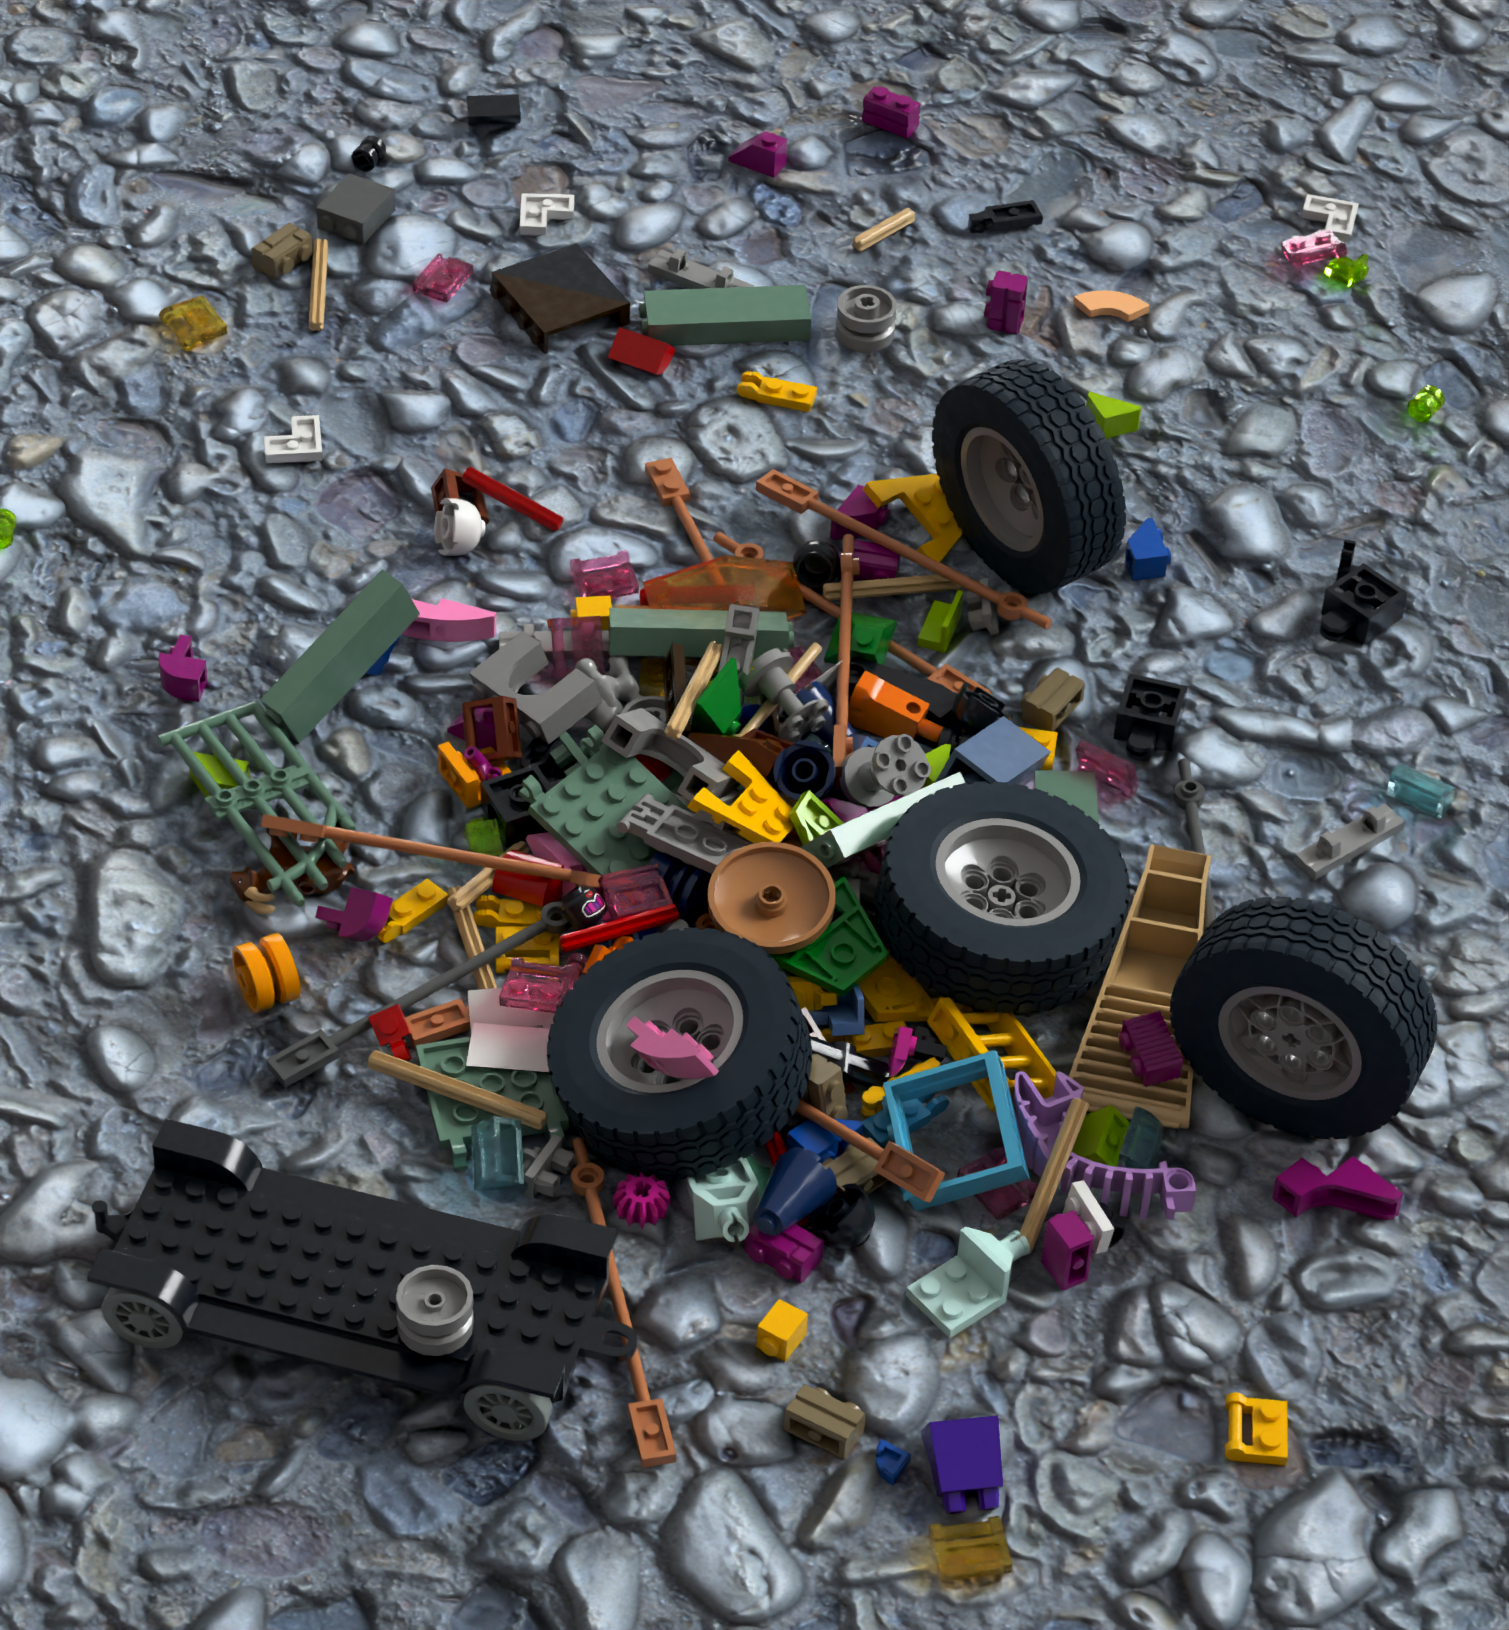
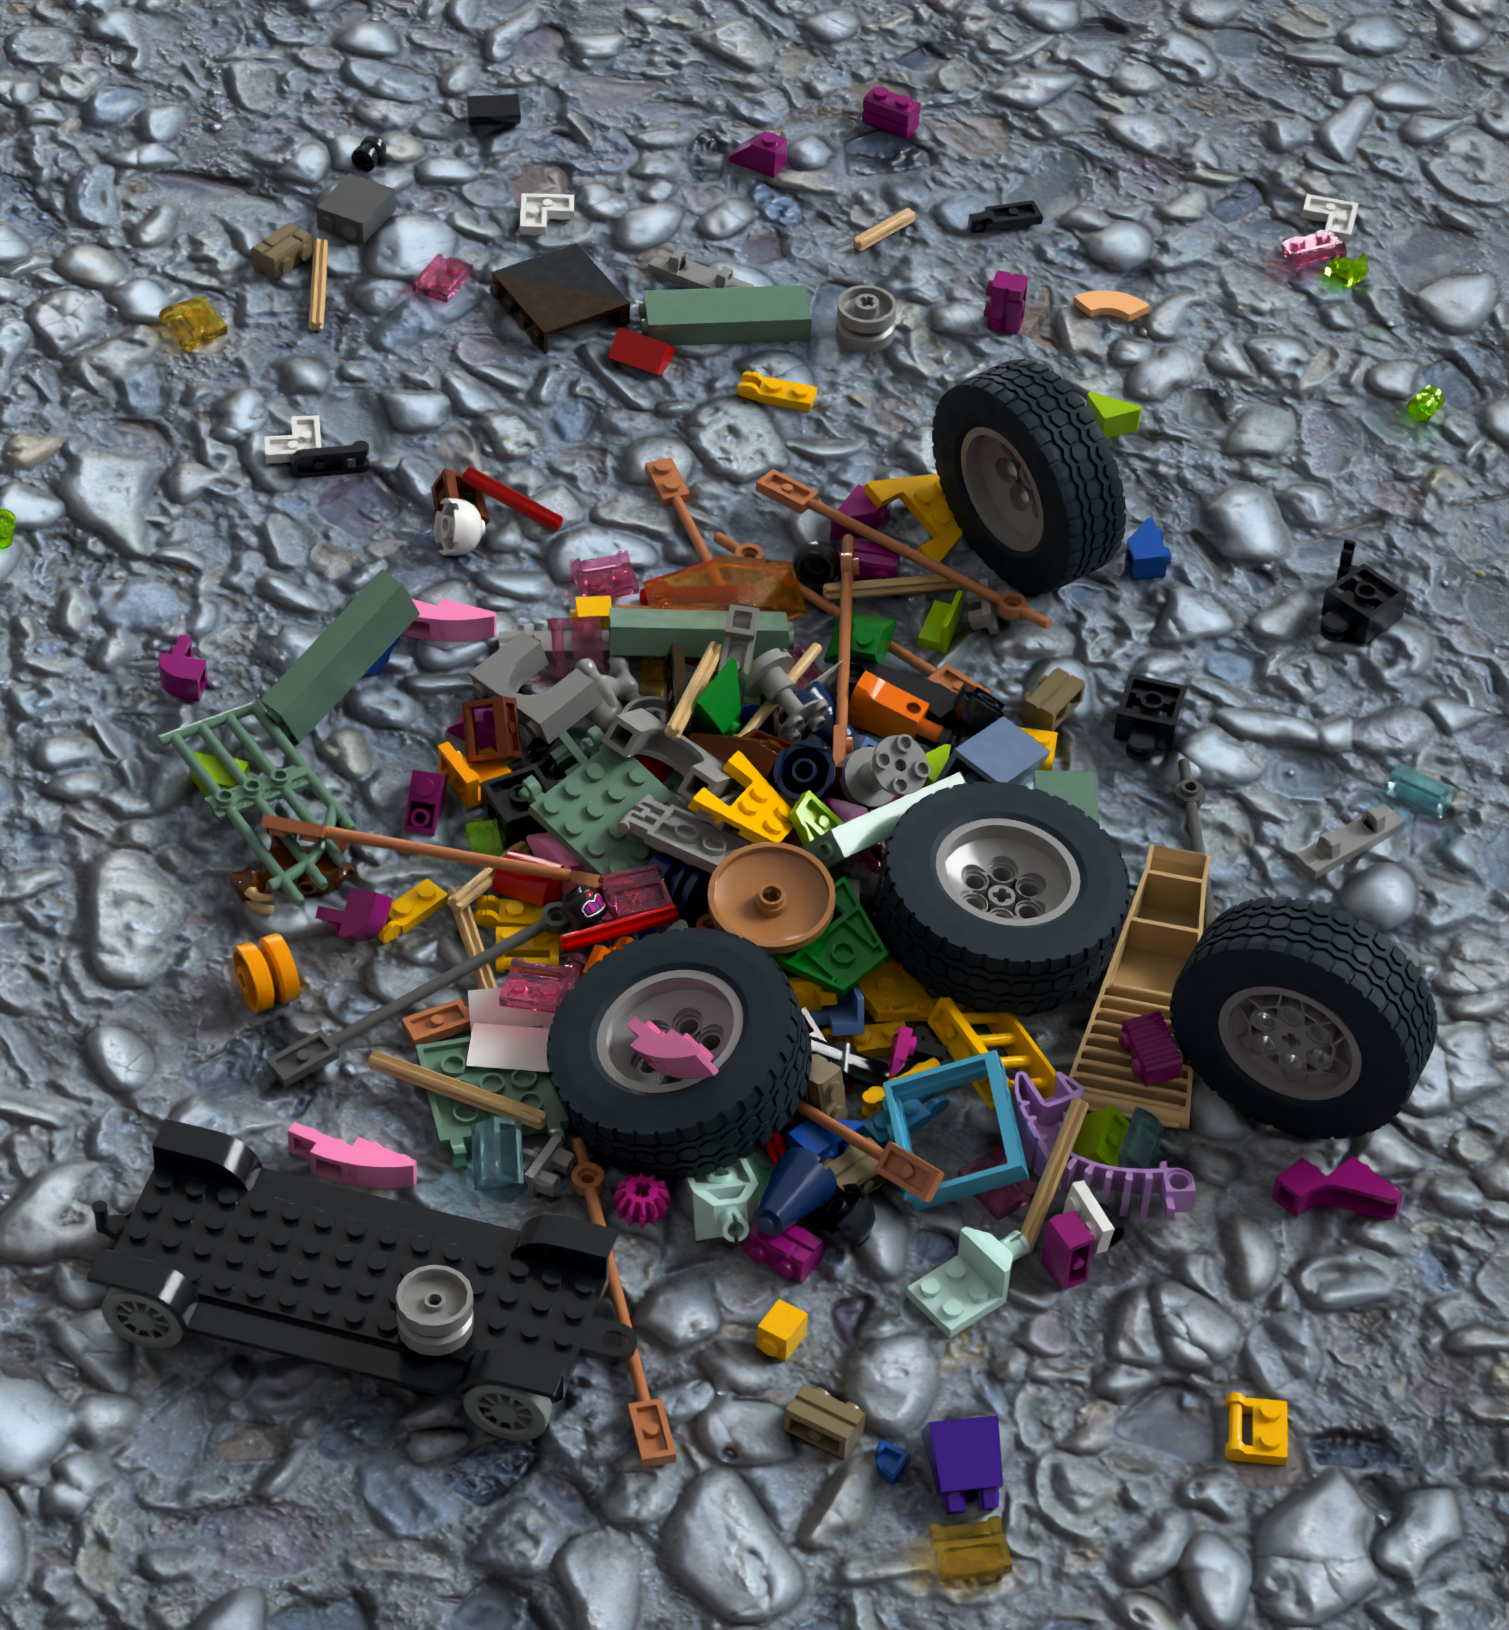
red plate [368,1004,412,1061] -> none
magenta arm [463,746,502,782] -> none
clear pink plate [1075,740,1138,799] -> none
none -> bright pink slope [288,1122,417,1188]
none -> black plate [290,440,370,478]
none -> magenta slope [404,770,449,835]

